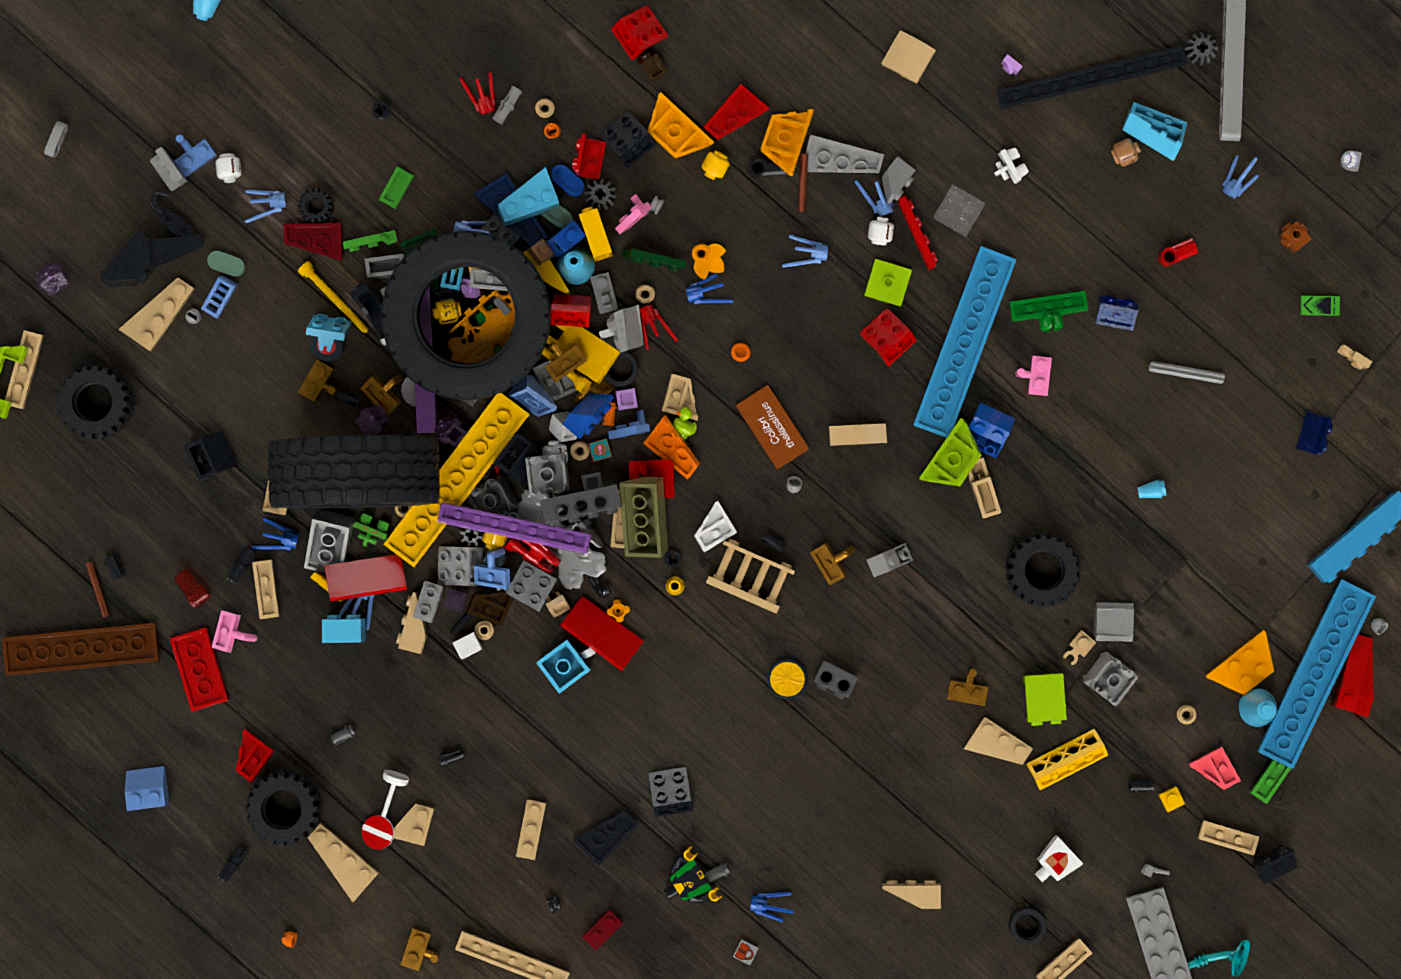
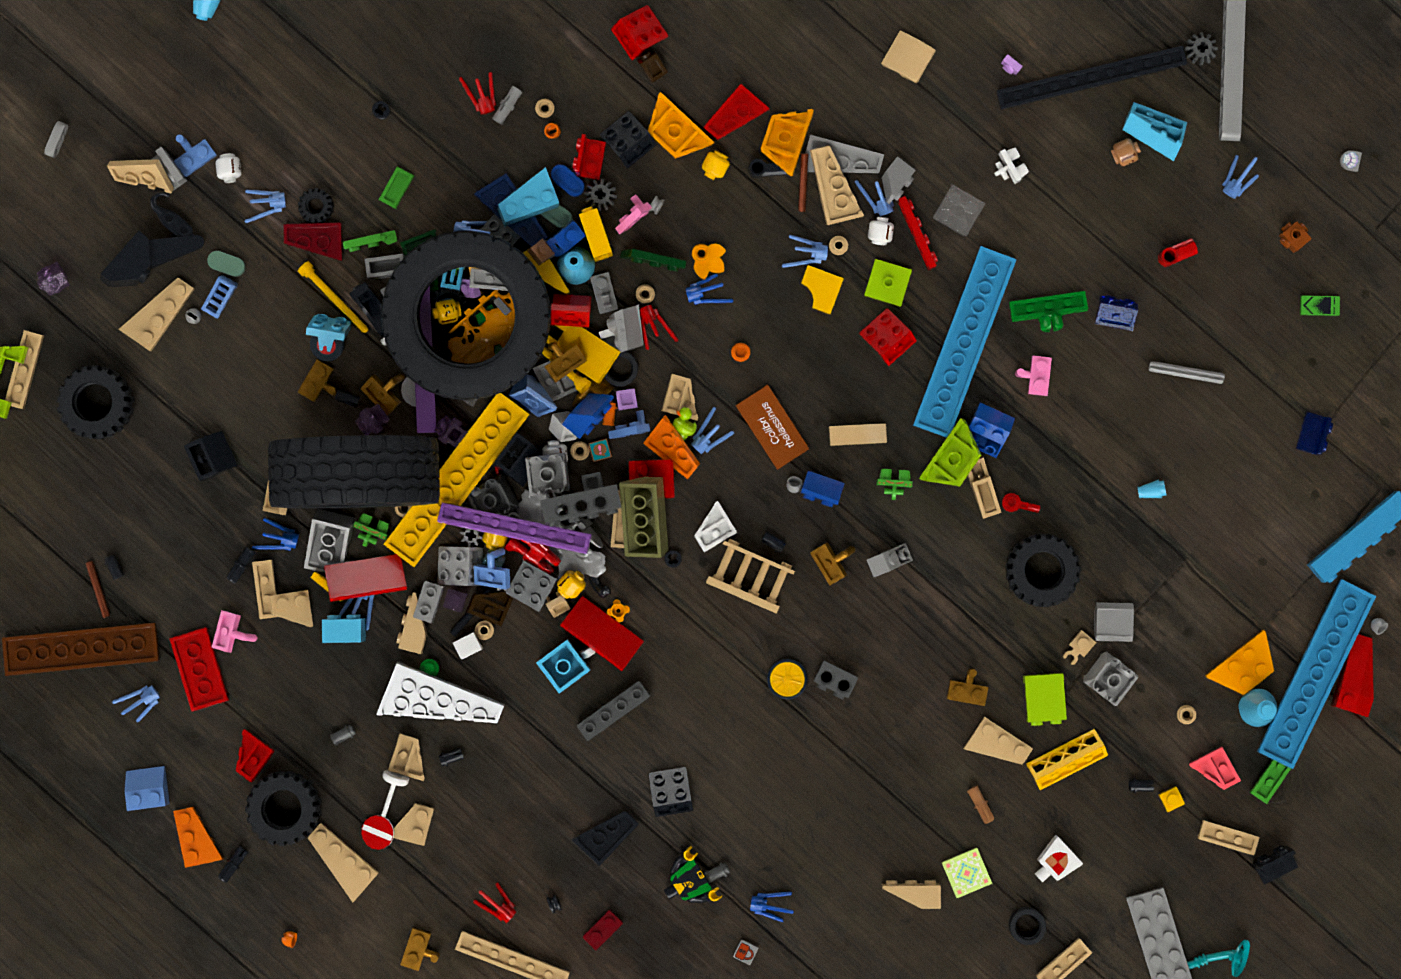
clear red piece [174,569,211,609] -> none
tan plate [516,799,546,860] -> none
yellow cone [665,576,685,595] -> none
light grey hand [1141,864,1170,877] -> none
tan plate [1337,345,1372,370] -> none
none -> tan wing [107,159,174,193]
none -> medium blue plant [112,685,160,722]
none -> orange wing [173,807,224,868]
none -> tan wing [269,590,313,627]
none -> wing [376,662,505,723]
none -> tan wing [388,733,424,781]
none -> green plate [420,659,439,676]
none -> red plant [473,883,516,923]
none -> yellow head [557,570,586,599]
none -> dark grey brick [576,680,651,741]
none -> medium blue plant [691,407,734,454]
none -> blue slope [800,471,844,508]
none -> yellow tile [801,265,844,315]
none -> tan wing [810,145,864,225]
none -> tan plate [829,236,848,255]
none -> bright green hips [876,469,913,500]
none -> yellowish green tile [941,847,992,898]
none -> medium nougat axle [967,785,994,824]
none -> red plate [1002,493,1040,513]

